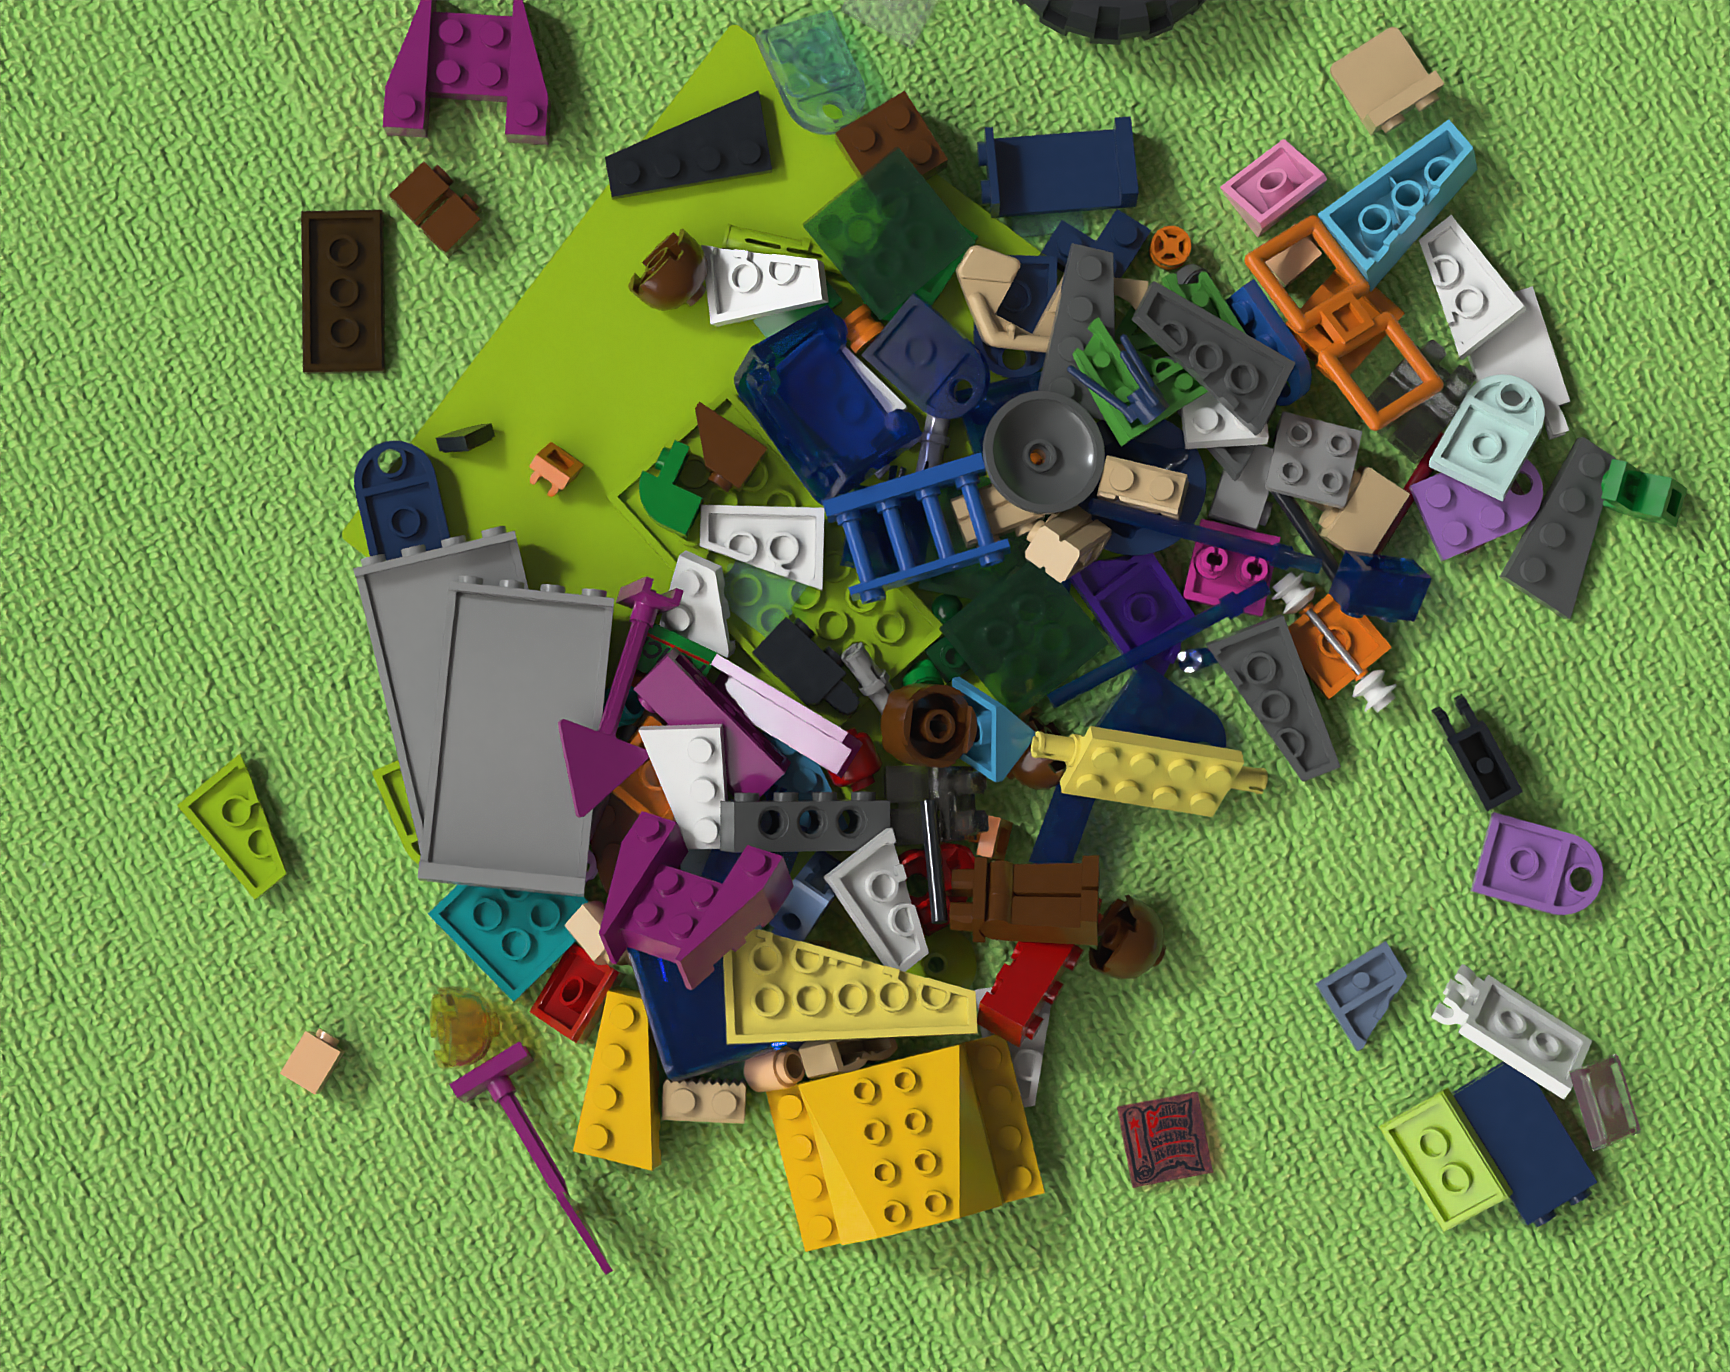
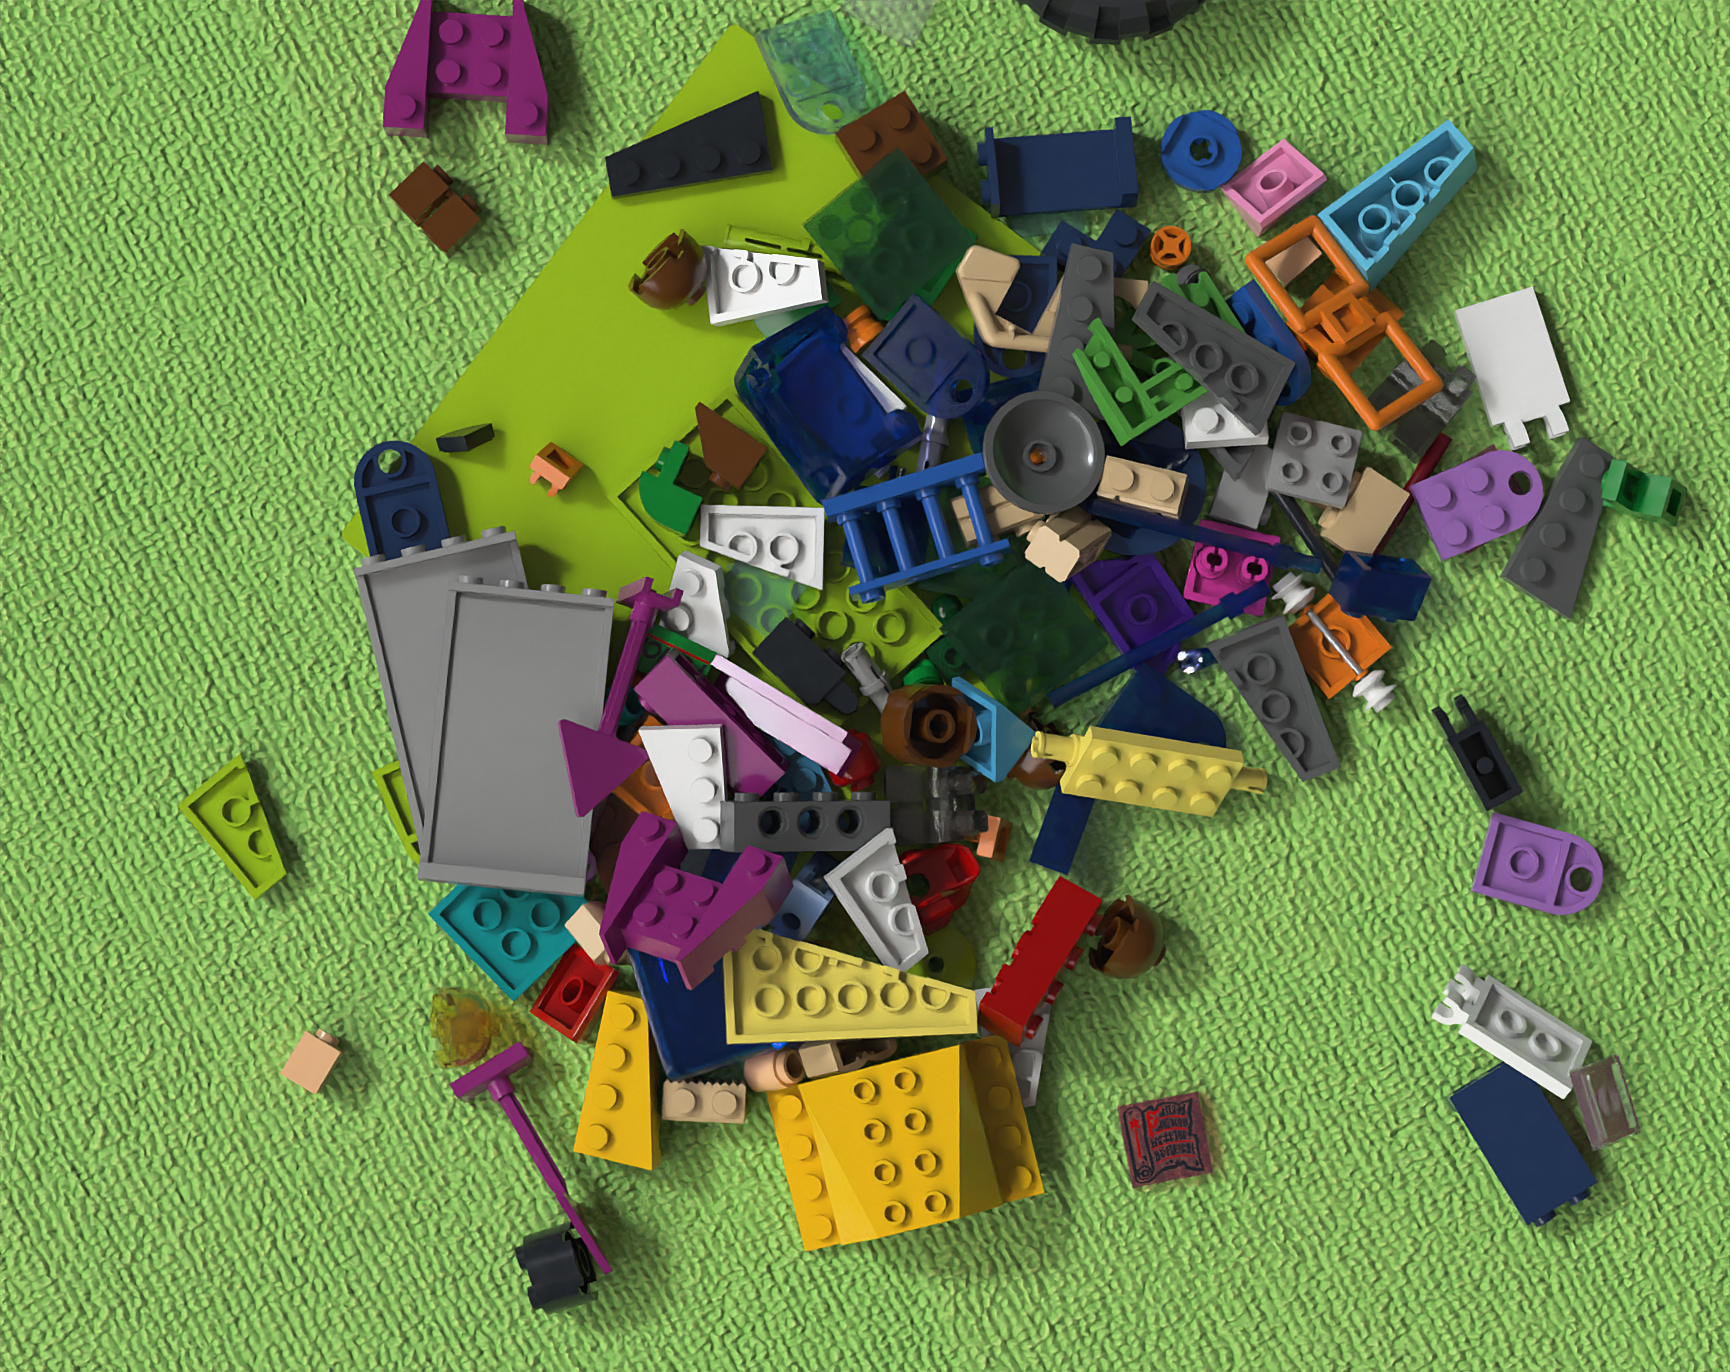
dark brown tile [301,210,386,374] -> none
black bar [920,800,948,924] -> none
reddish brown hips [949,855,1100,946] -> none
dark blue plant [1067,334,1170,426] -> none
sand blue wing [1315,941,1407,1051] -> none
tan bracket [1330,27,1444,136] -> none
lime tile [1379,1087,1513,1232] -> none
white wing [1419,215,1527,360] -> none
light aqua plate [1429,374,1545,502] -> none
none -> black brick [515,1221,598,1315]
none -> blue plate [1160,110,1242,193]

